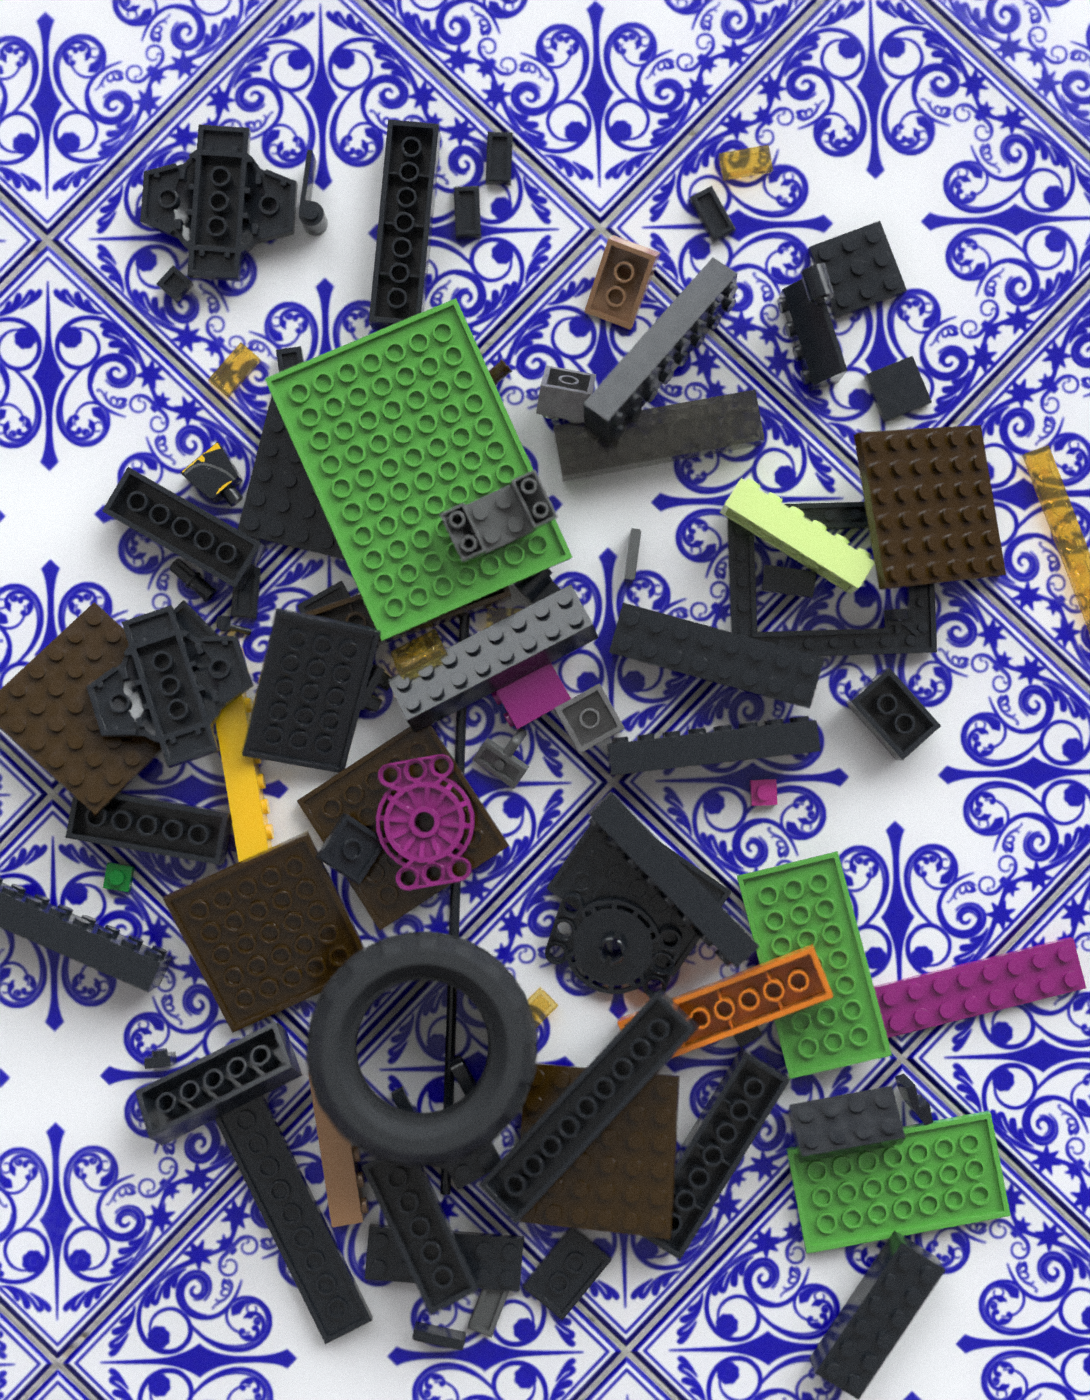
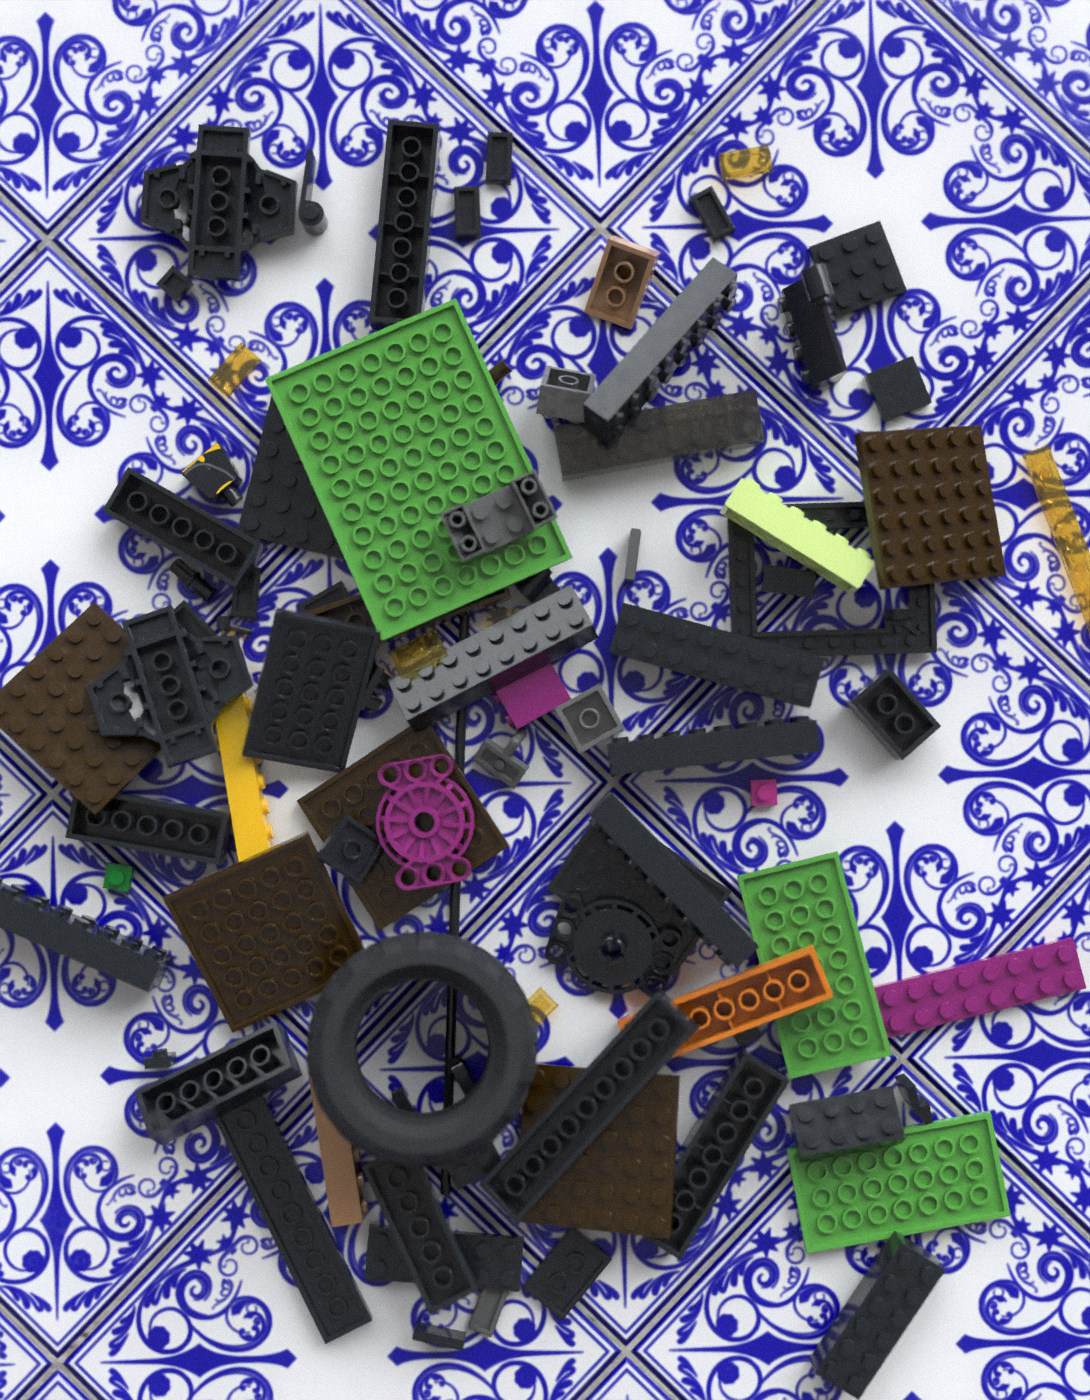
black plate [276,346,304,372] -> none

